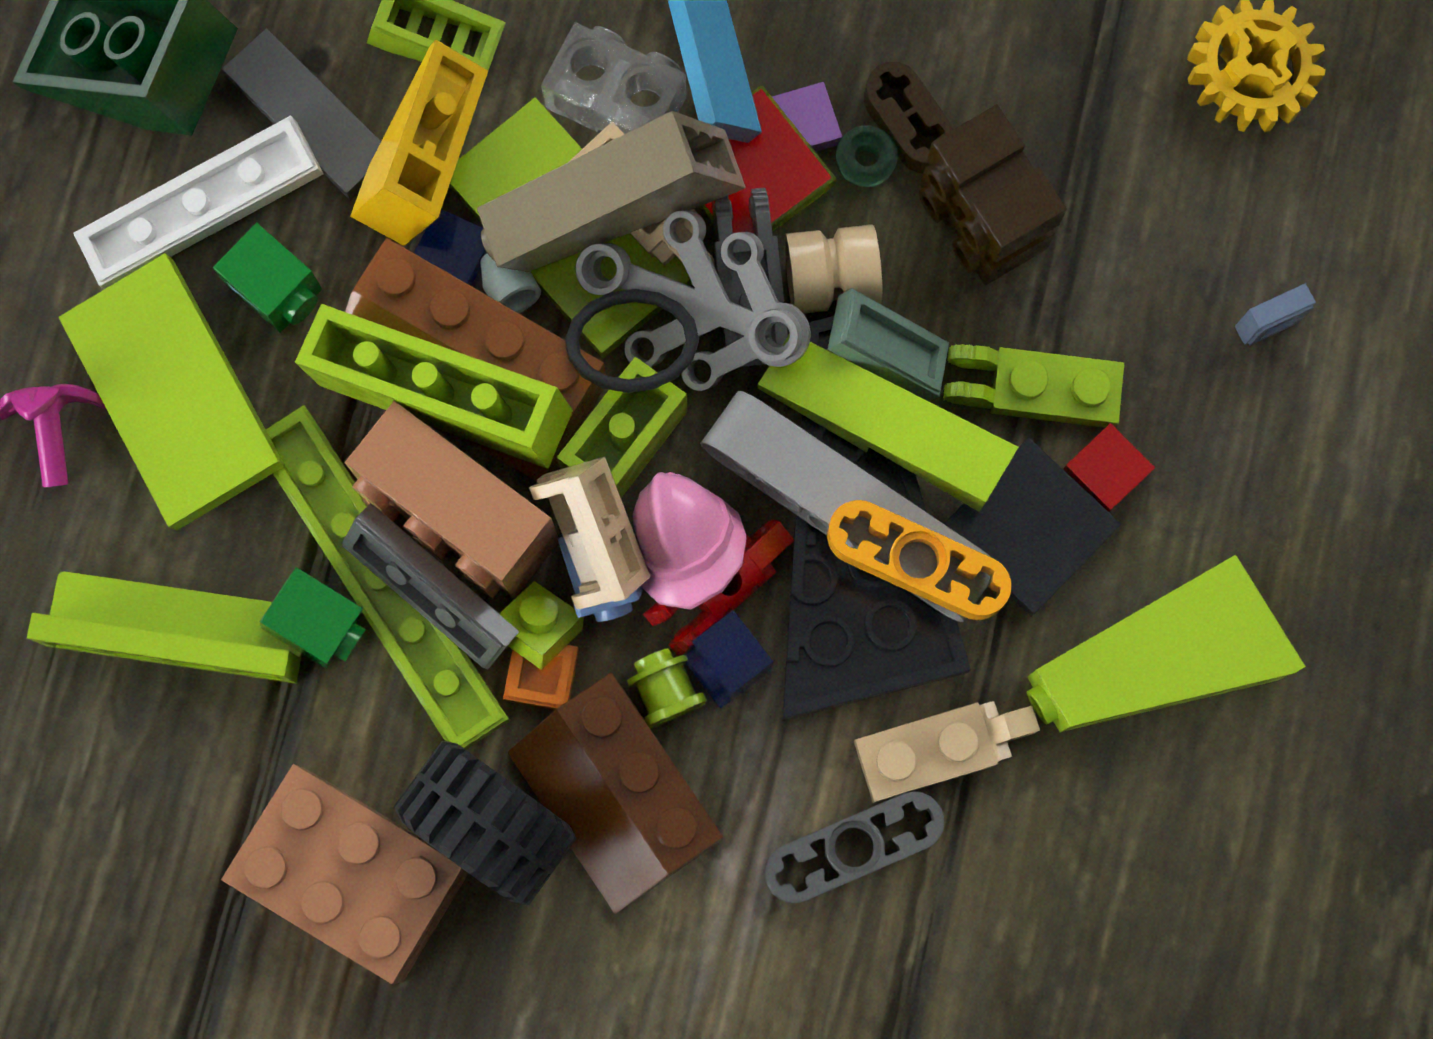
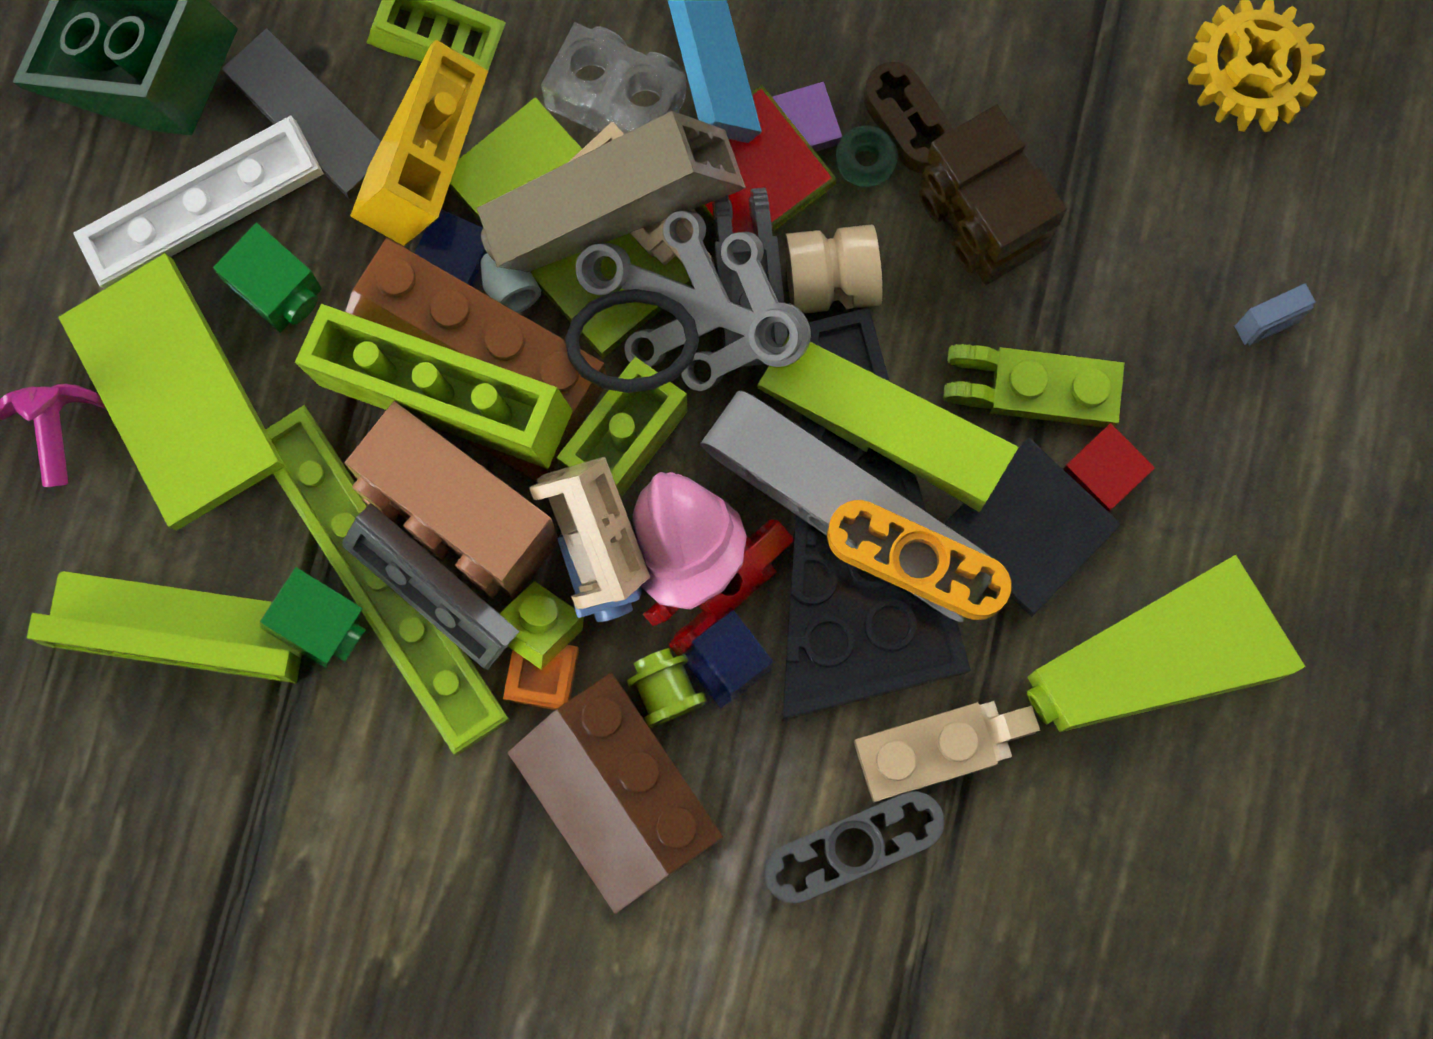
nougat brick [221,764,469,984] -> none
black tyre [394,741,577,905] -> none
sand green tile [827,288,949,401] -> none

